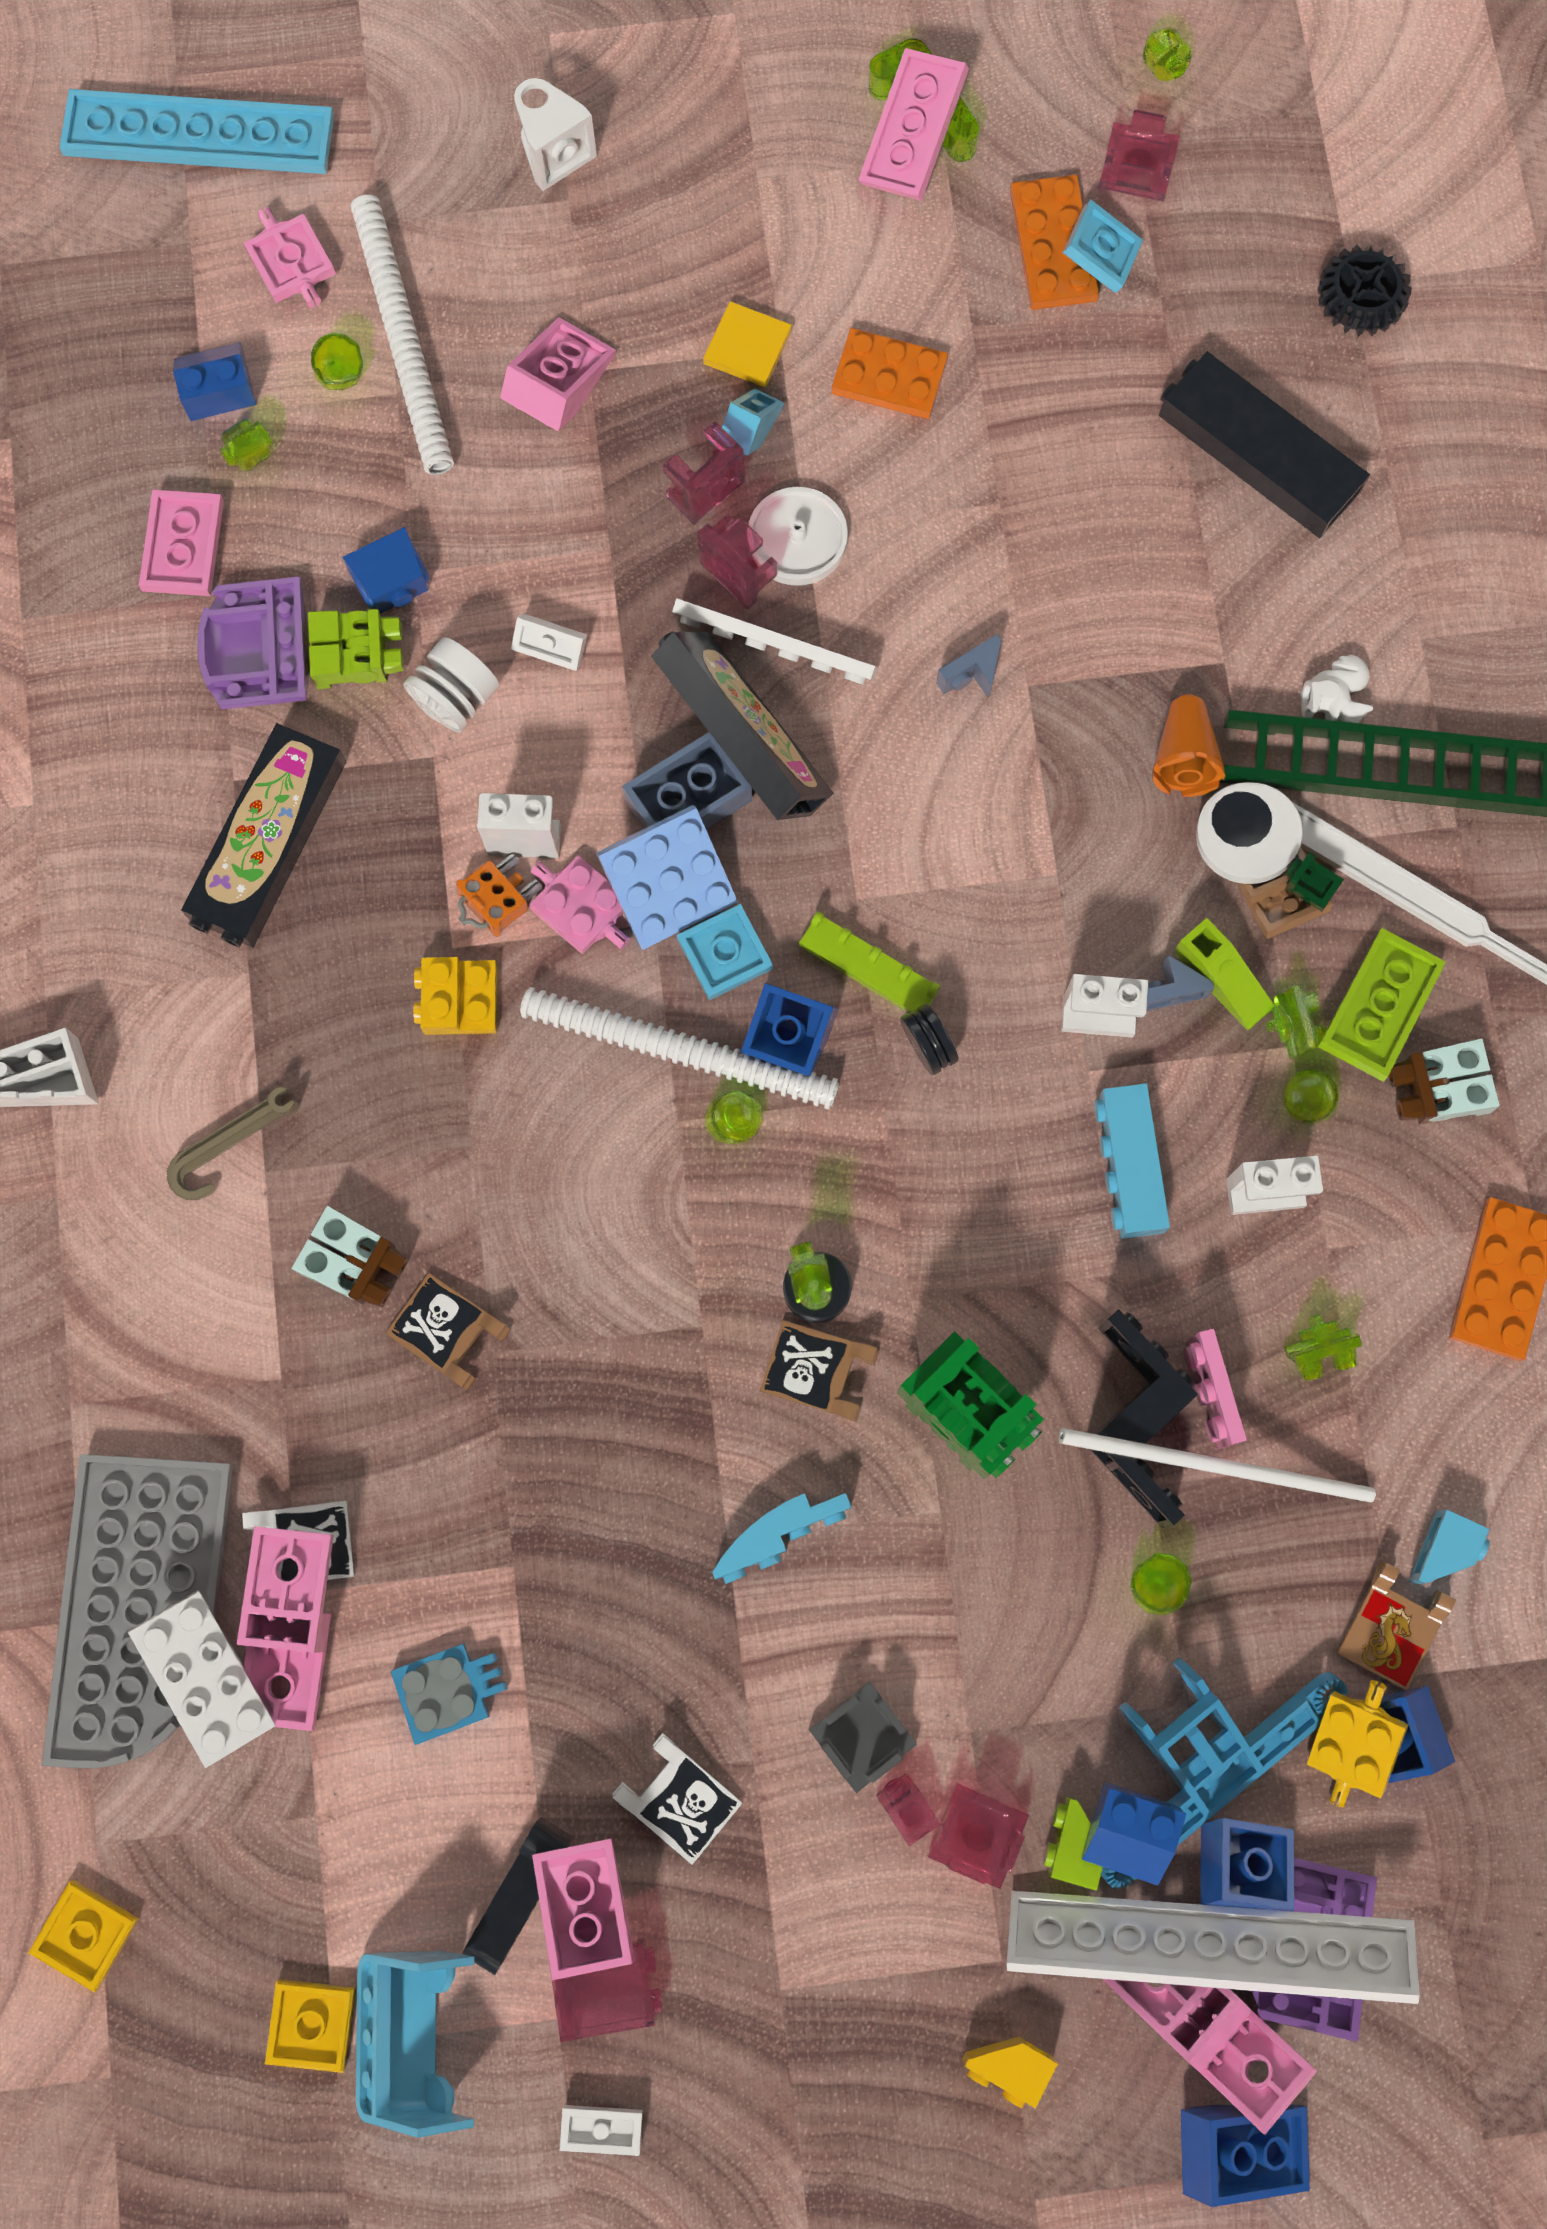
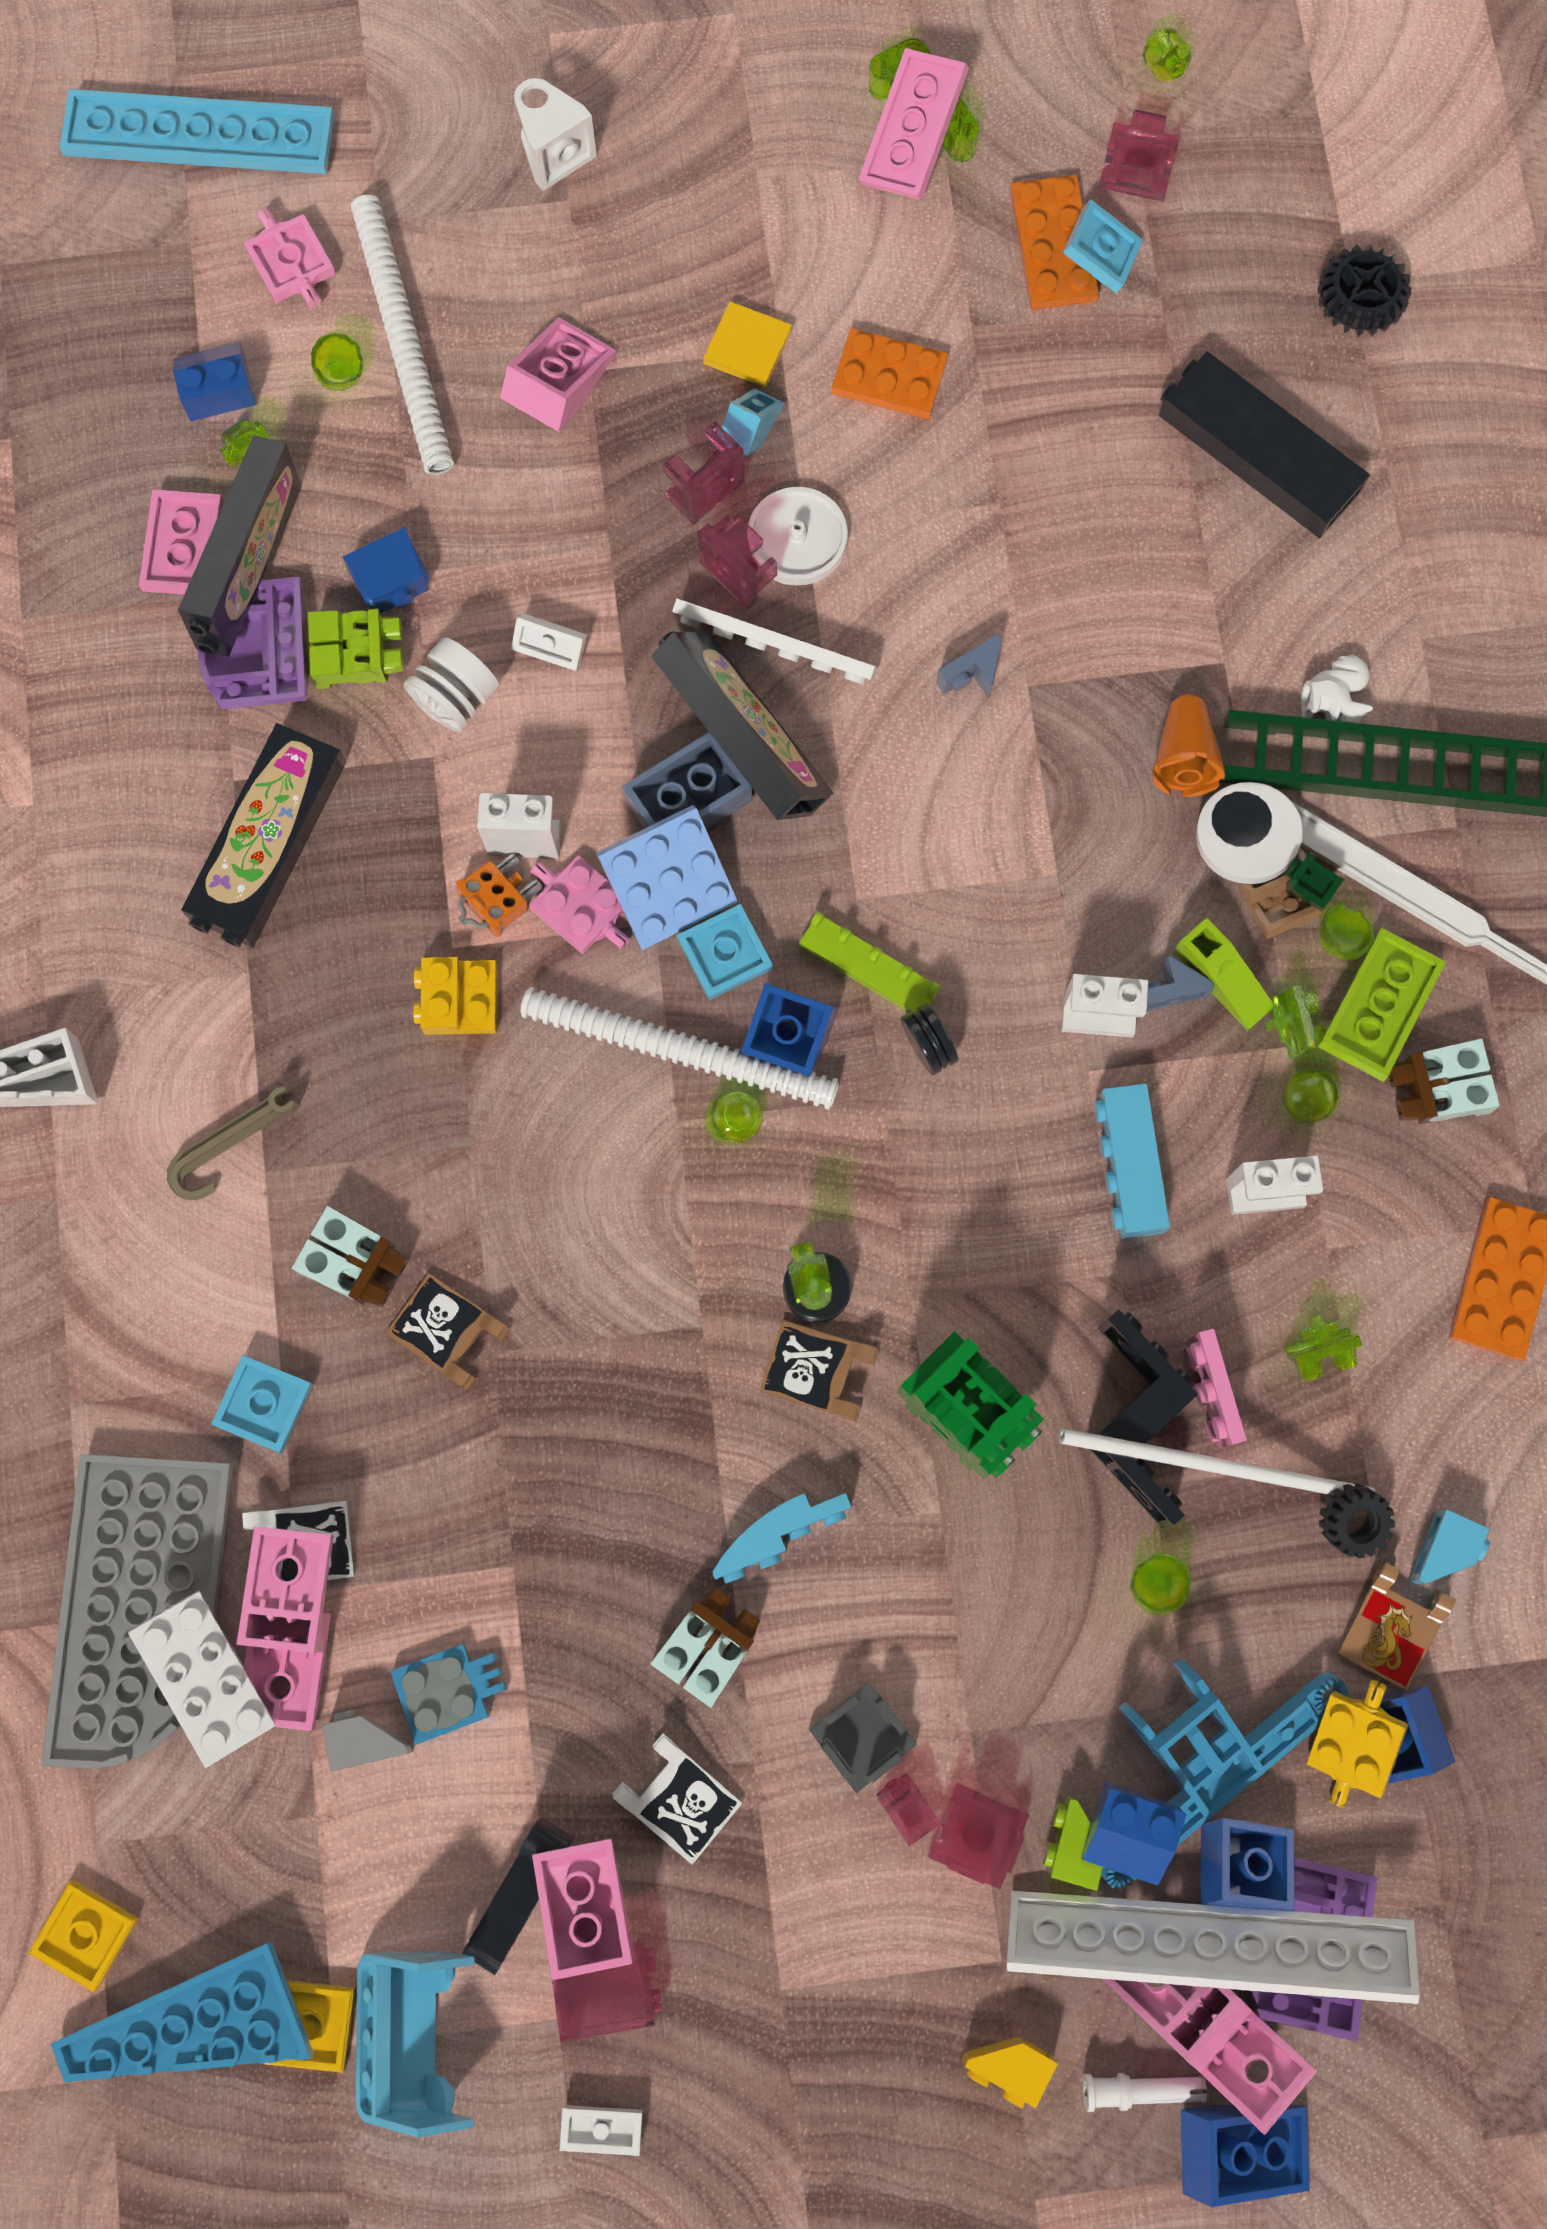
none -> dark azure wing [51,1941,315,2082]
none -> black brick [178,435,301,657]
none -> medium azure plate [211,1355,313,1454]
none -> light grey slope [322,1709,413,1772]
none -> light aqua hips [651,1588,760,1708]
none -> white pin [1083,2073,1207,2112]
none -> clear neon green hair [1318,903,1374,961]
none -> black tyre [1319,1483,1395,1558]

